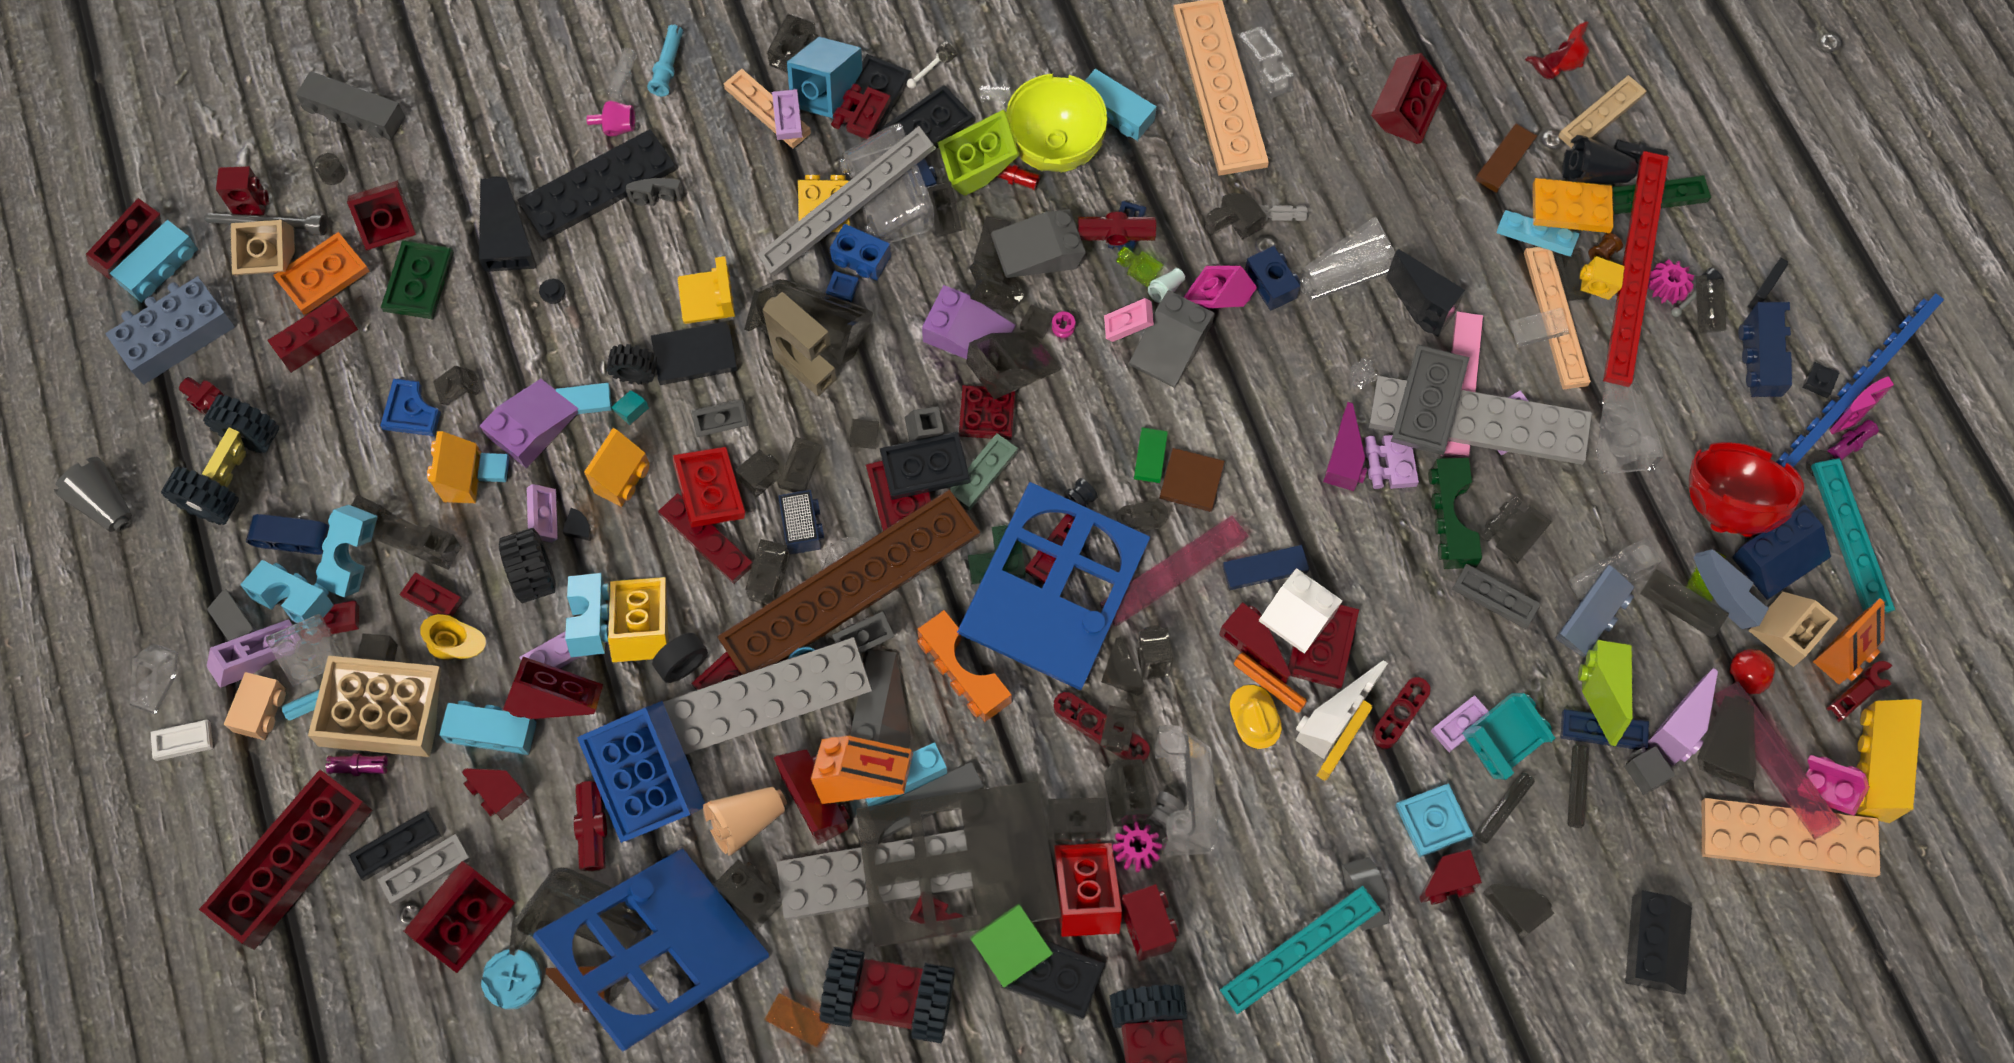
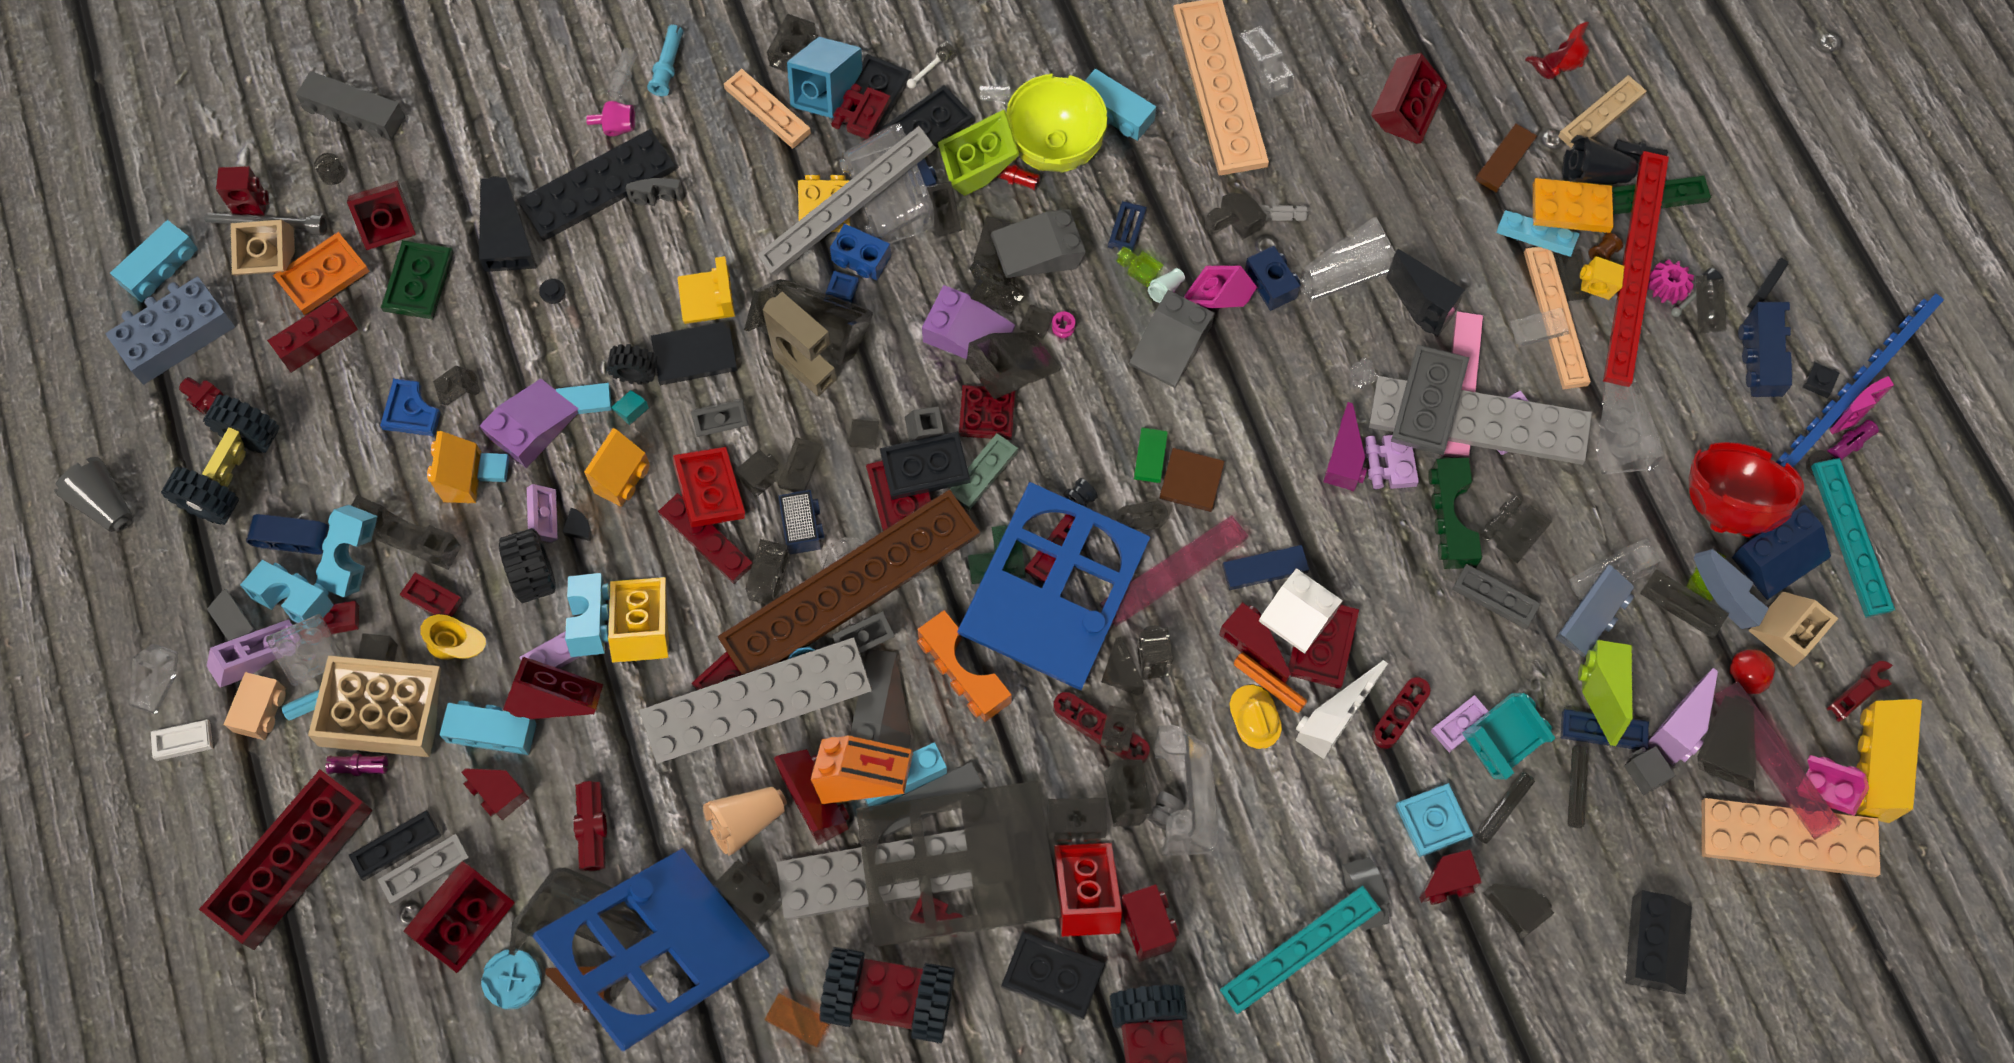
dark red brick [86,198,162,280] -> none
blue slope [577,701,705,843] -> none
black tyre [652,632,708,683] -> none
lavender plate [772,89,802,140] -> none
bright green tile [970,904,1053,987] -> none
dark red piece [1078,212,1156,246] -> none
bright pink plate [1104,298,1154,342] -> none
dark pink gear [1112,822,1162,872] -> none
yellow tile [1316,700,1372,781] -> none
orange slope [1813,598,1885,685] -> none

